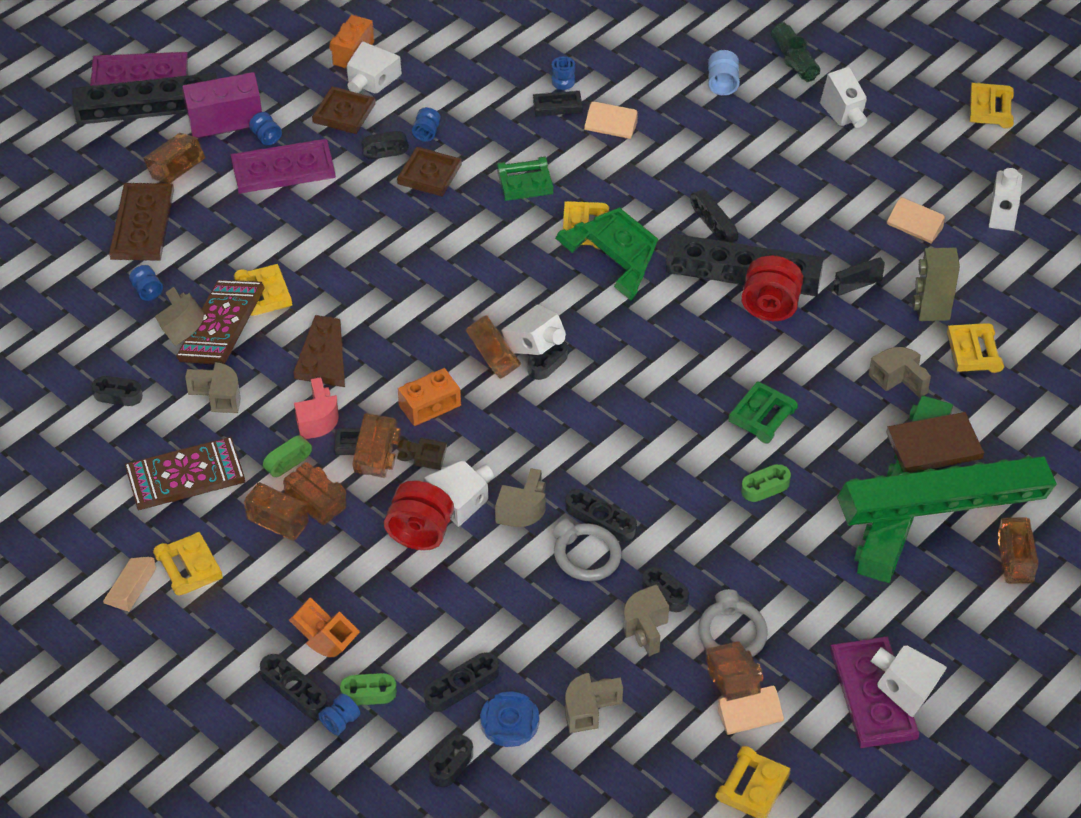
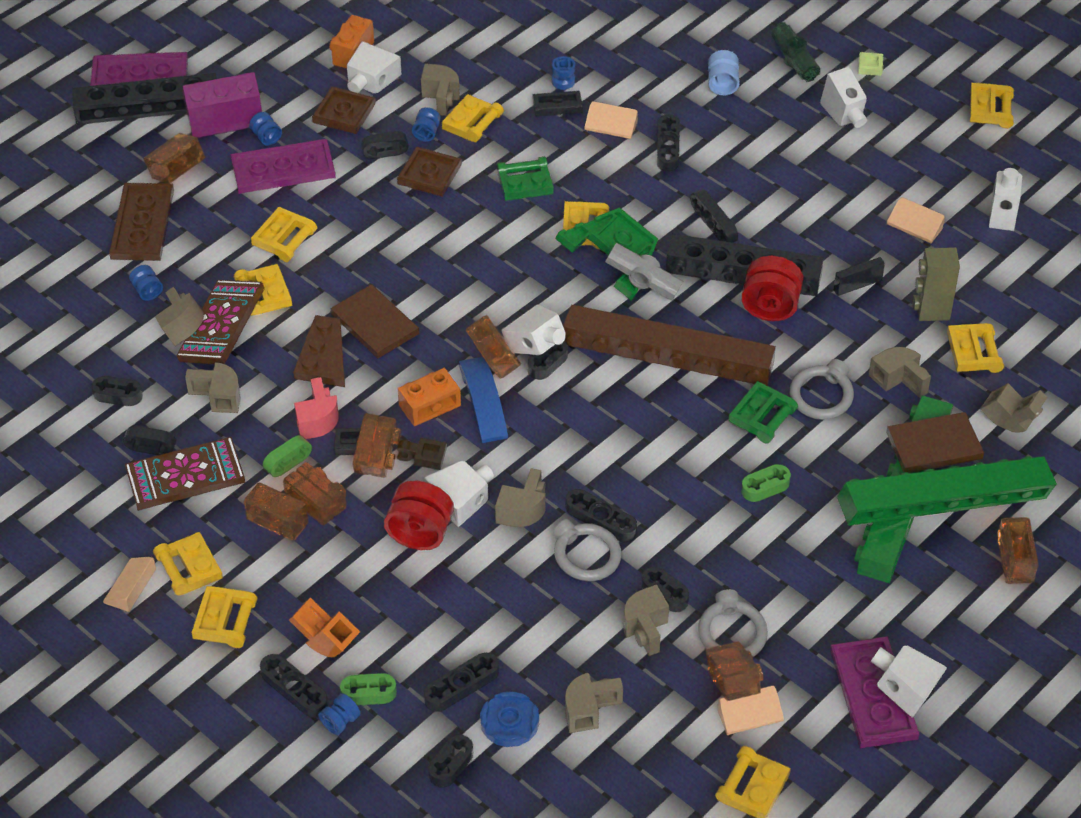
none -> black beam [123,426,176,455]
none -> yellow plate [192,586,258,648]
none -> yellow plate [251,207,317,262]
none -> reddish brown tile [330,284,419,359]
none -> dark tan brick [421,64,460,116]
none -> yellow plate [442,94,504,142]
none -> blue slope [459,357,508,443]
none -> reddish brown brick [563,304,776,386]
none -> light grey piece [606,243,684,300]
none -> black beam [657,114,680,172]
none -> light grey piece [790,359,854,420]
none -> yellowish green tile [858,52,883,76]
none -> dark tan brick [980,383,1048,433]

